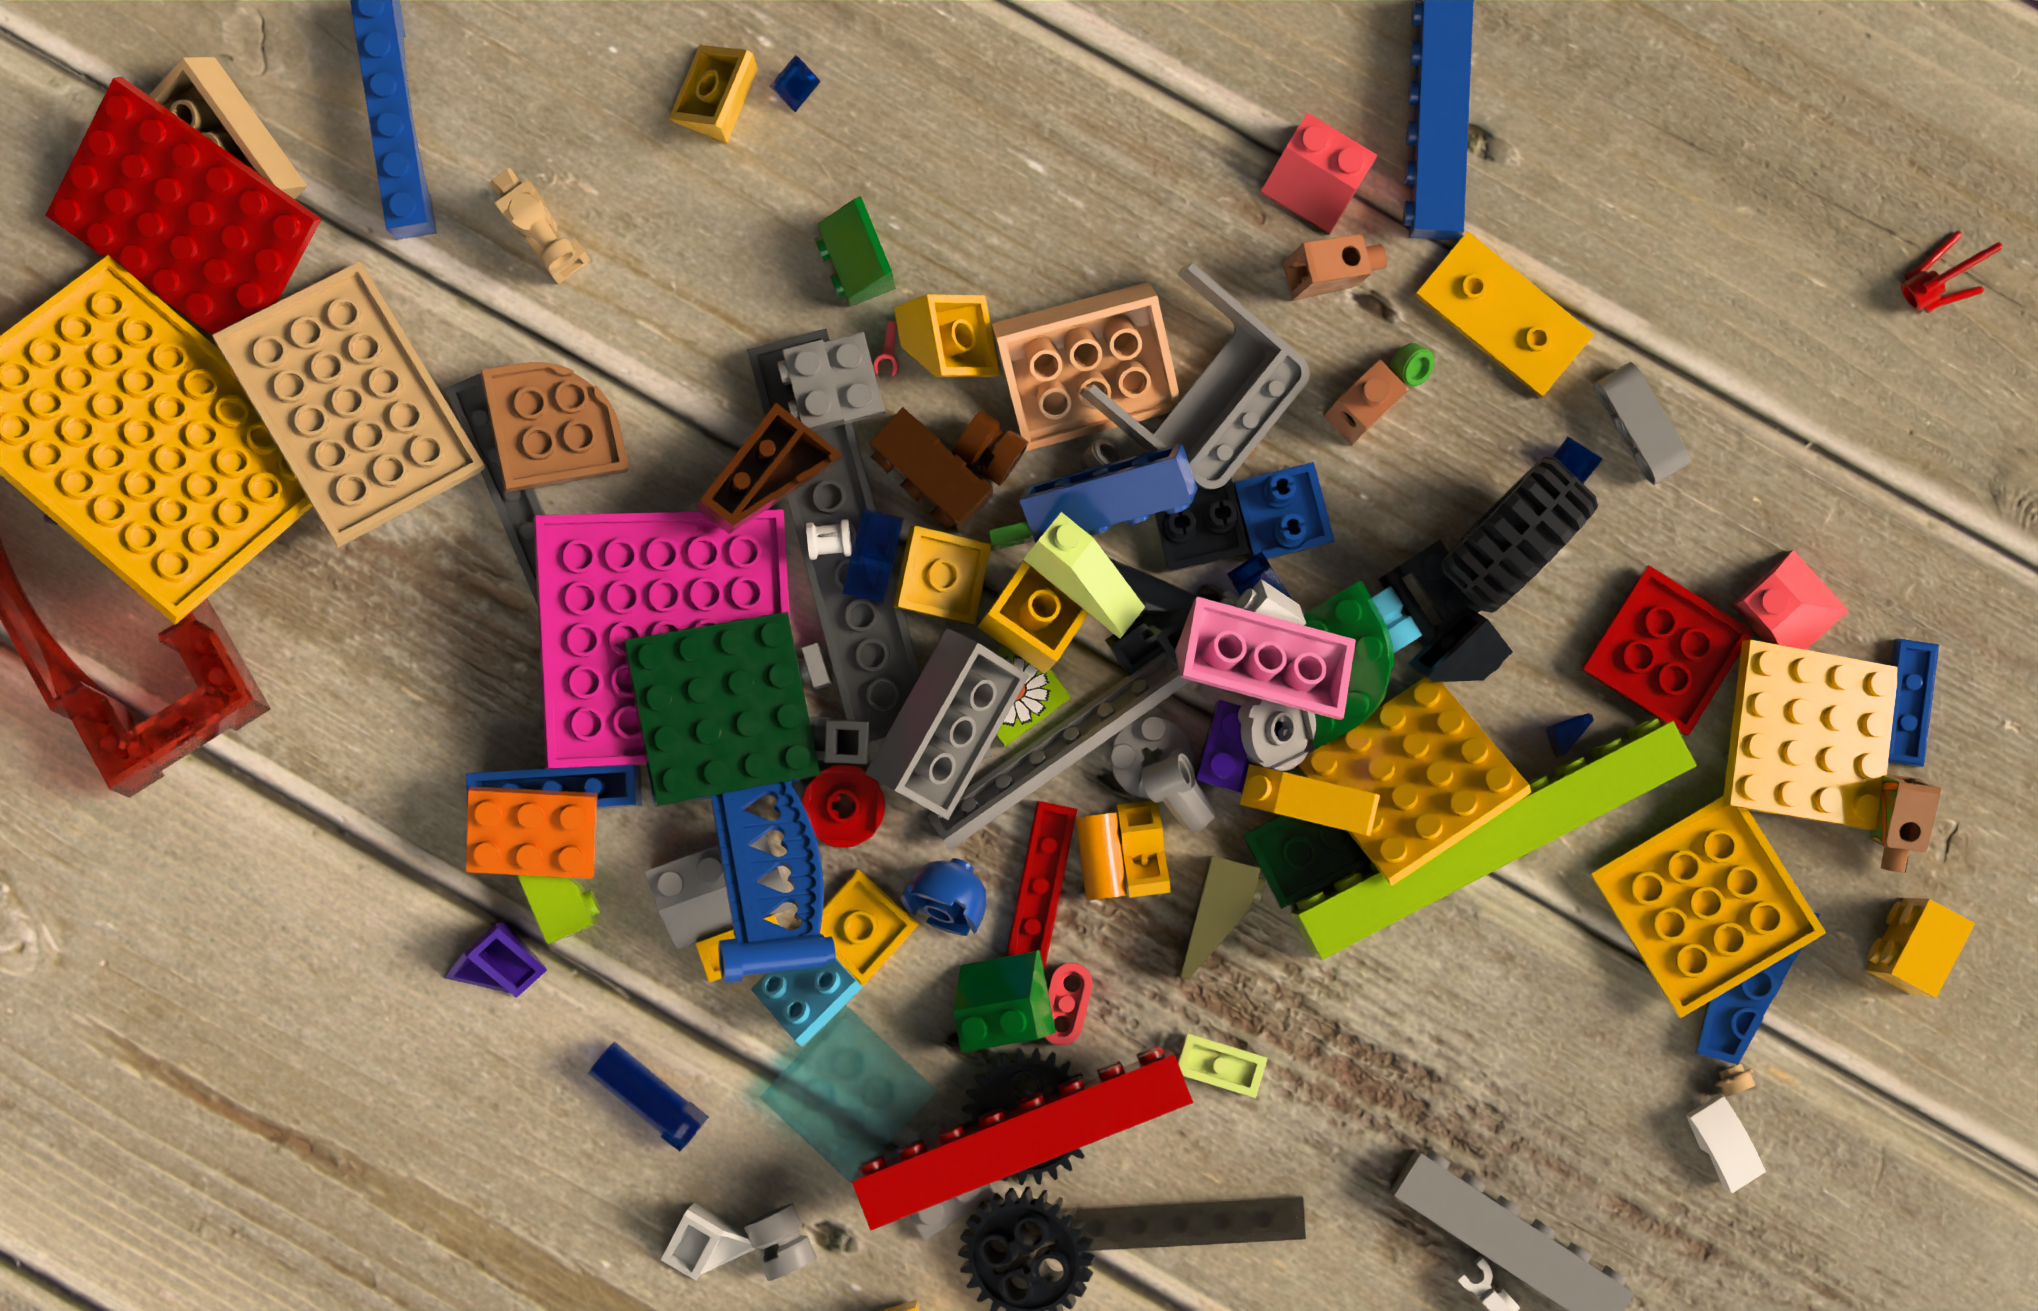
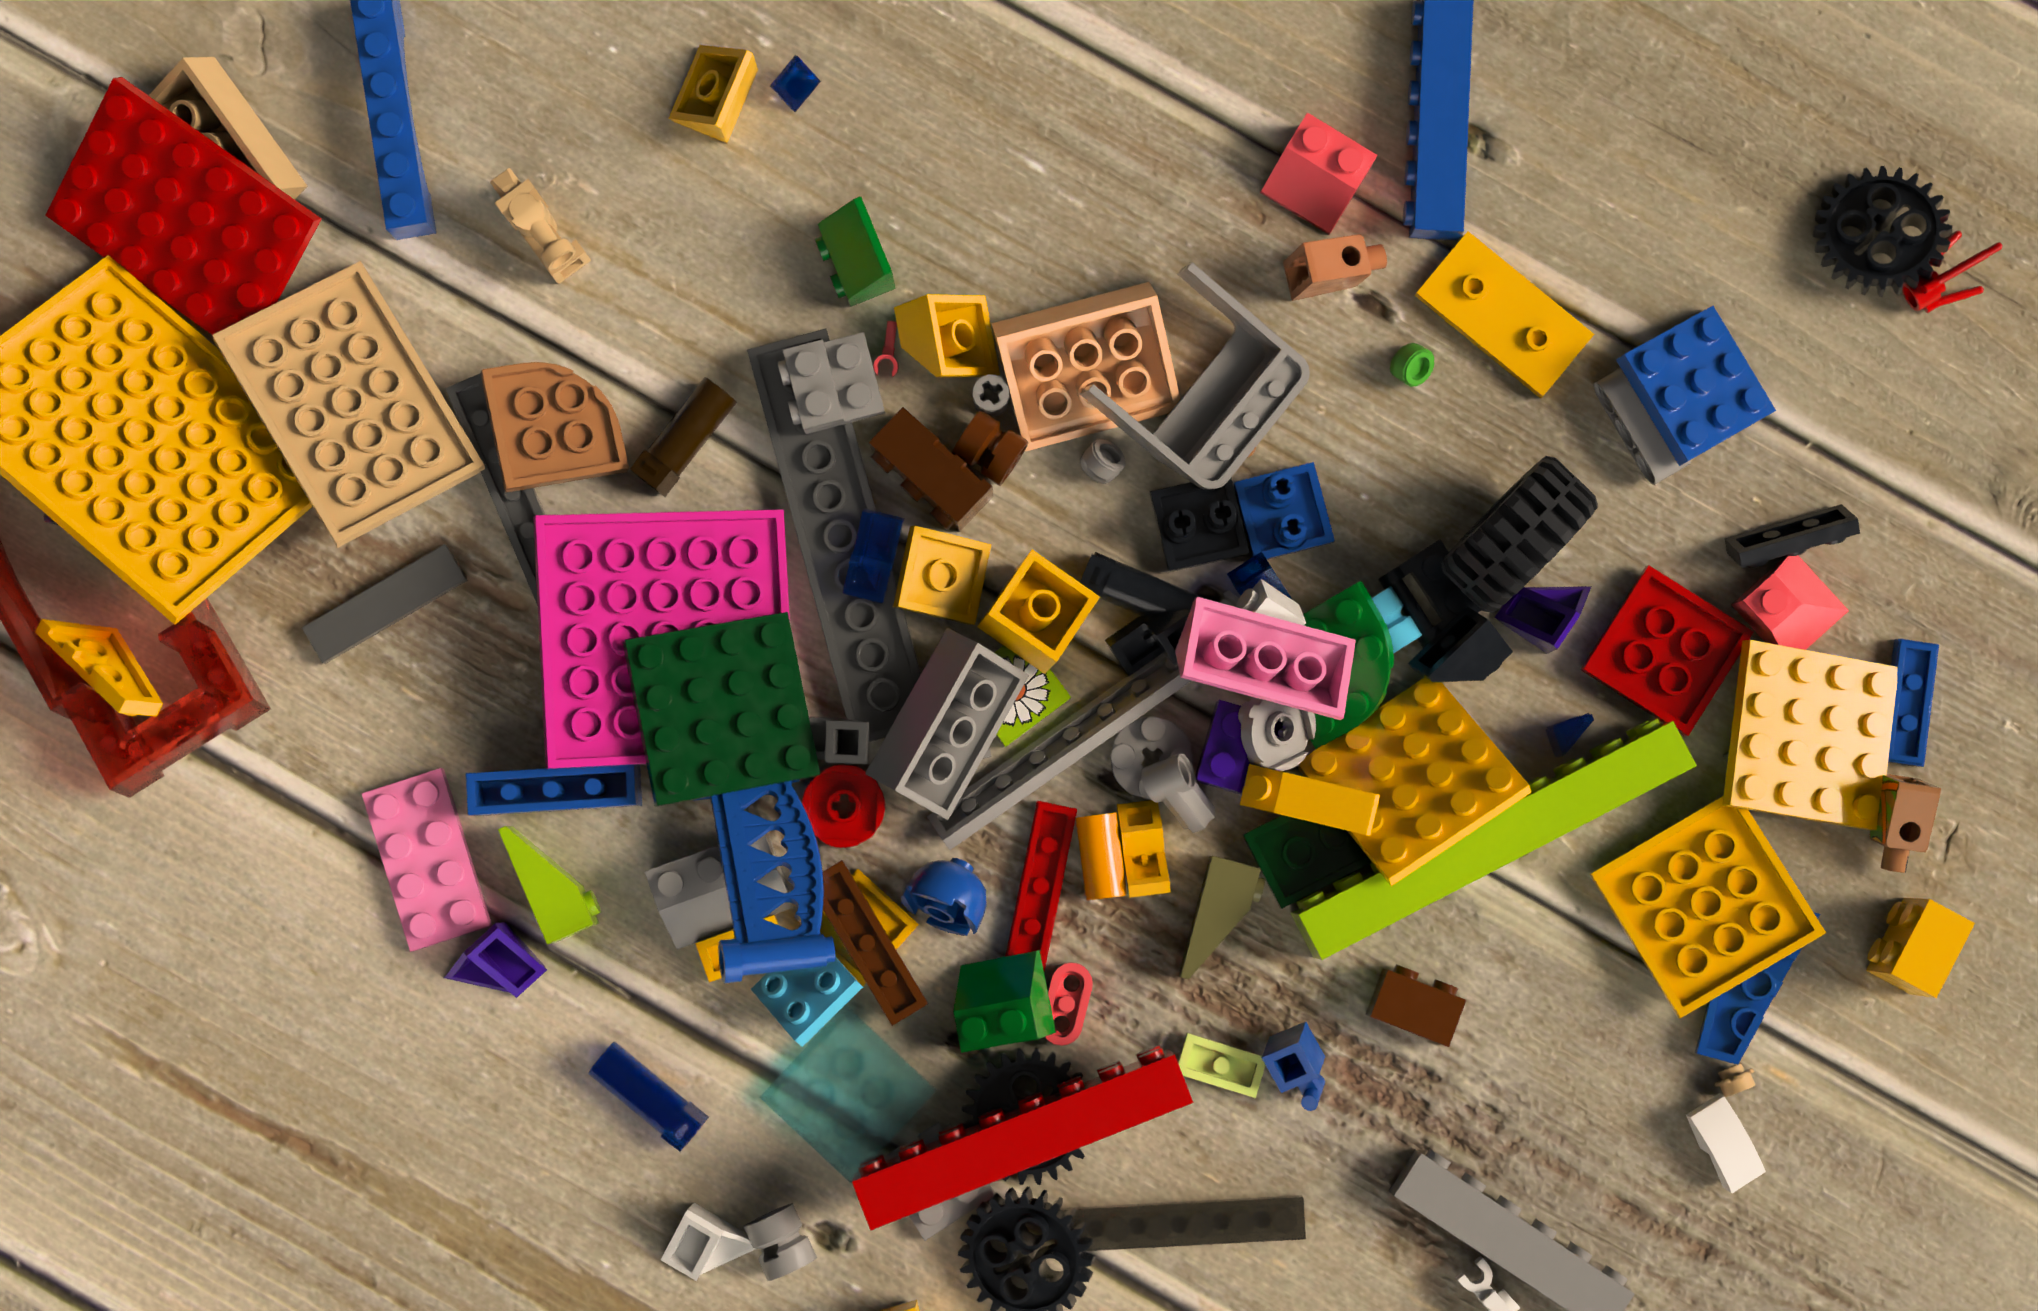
orange plate [466,786,598,879] -> none
reddish brown wedge [696,403,843,534] -> none
light grey plate [798,643,832,690] -> none
white bush [806,519,852,560] -> none
bright green tile [989,522,1032,550] -> none
blue brick [1020,443,1198,543] -> none
yellowish green slope [1023,512,1145,638] -> none
nougat torso [1324,360,1409,445] -> none
clear blue slope [1552,436,1602,484] -> none
none -> yellow wing [35,619,163,717]
none -> dark grey tile [302,544,468,664]
none -> bright pink plate [362,768,492,952]
none -> dark brown piece [630,377,737,497]
none -> reddish brown plate [823,860,929,1026]
none -> light grey bush [972,374,1009,417]
none -> blue brick [1261,1022,1325,1111]
none -> reddish brown brick [1365,964,1466,1047]
none -> dark purple slope [1494,586,1592,654]
none -> blue plate [1616,306,1776,466]
none -> black plate [1725,504,1860,568]
none -> black gear [1813,166,1952,297]

